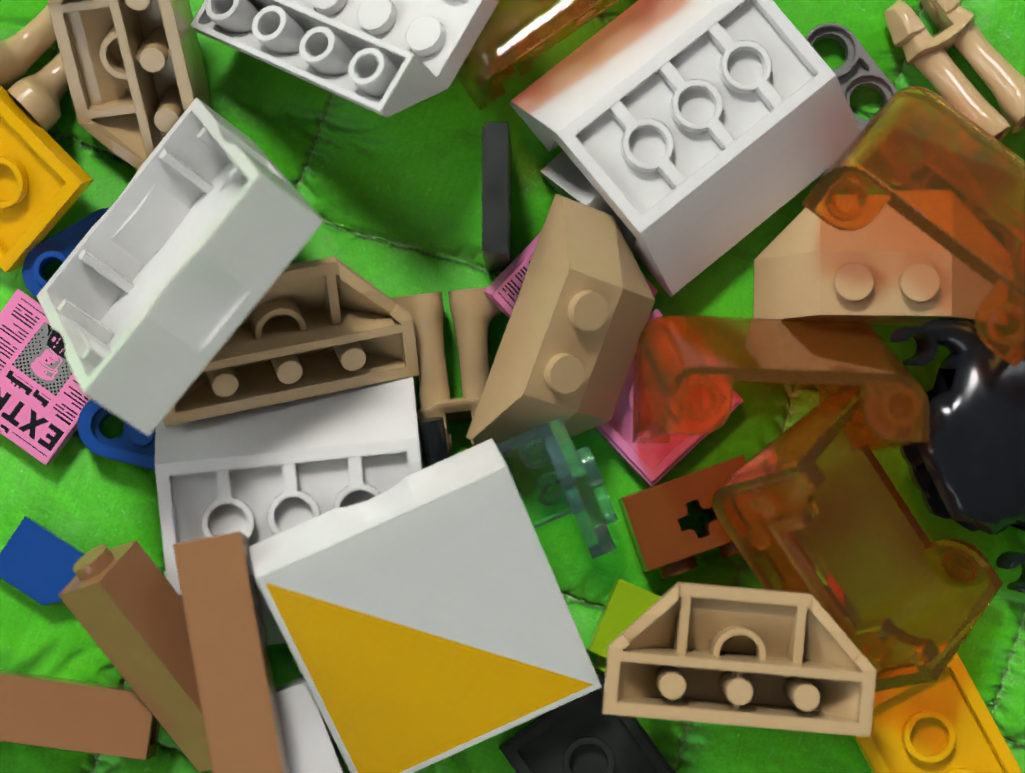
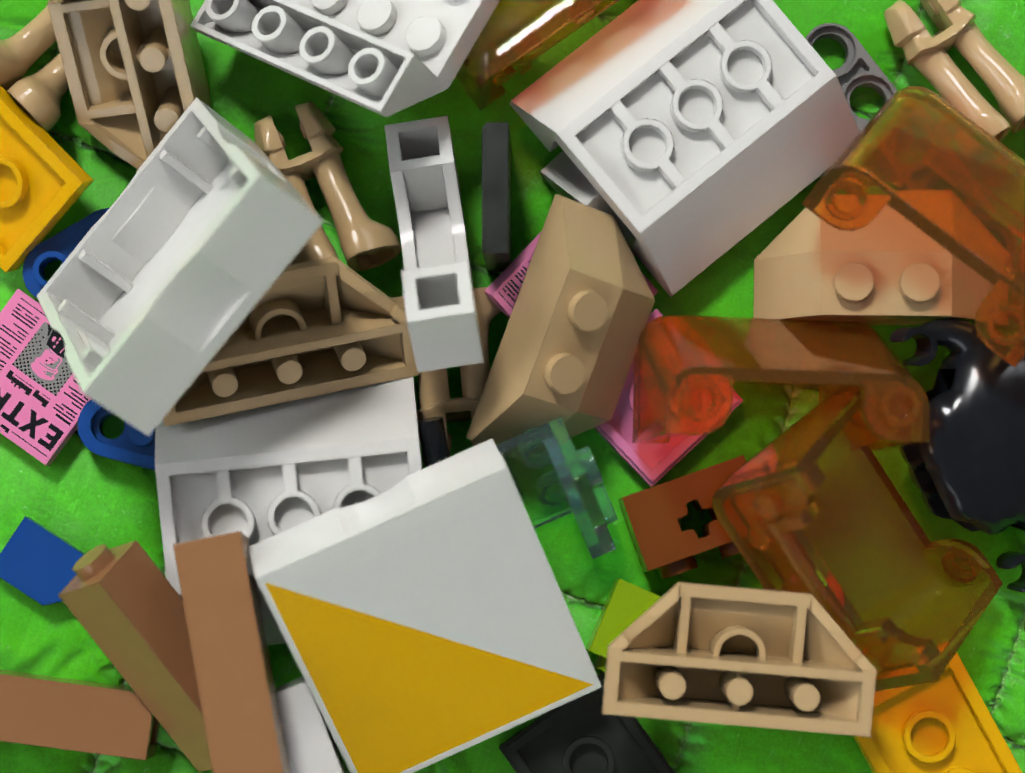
none -> tan piece [254,101,402,272]
none -> white arch [384,116,484,373]

